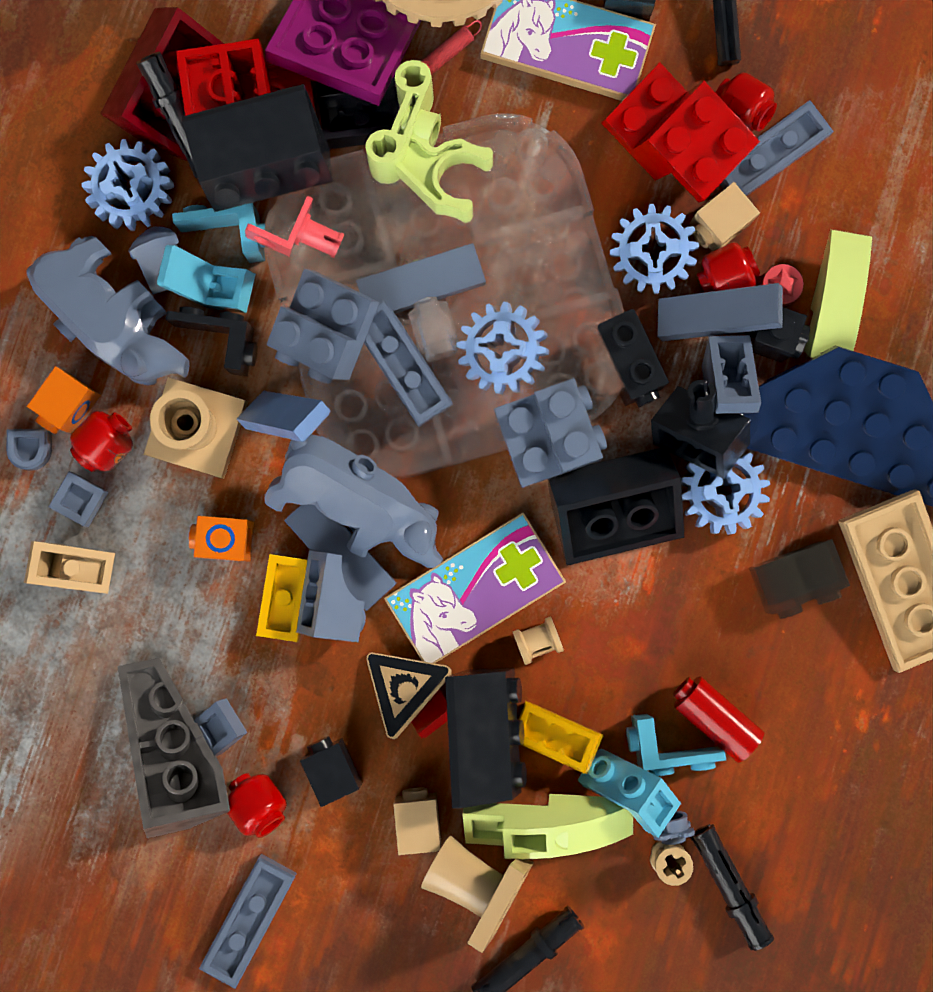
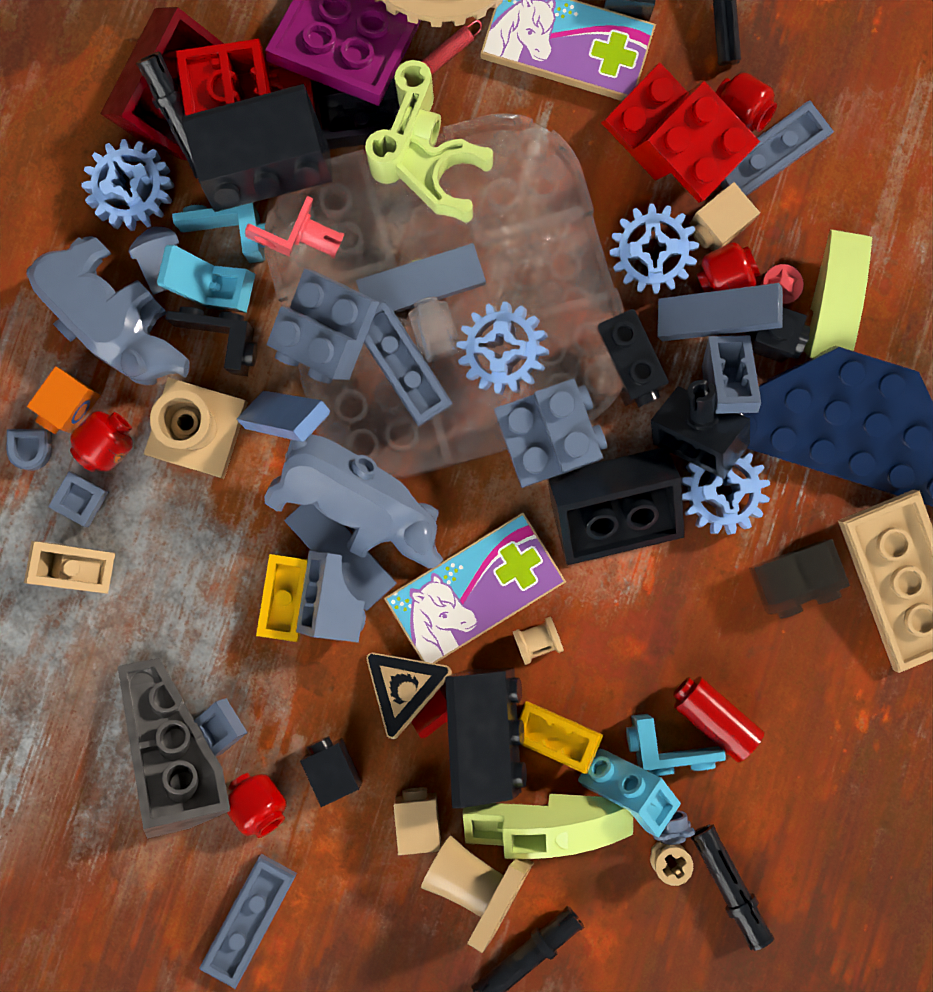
orange brick [189,516,254,562] -> none

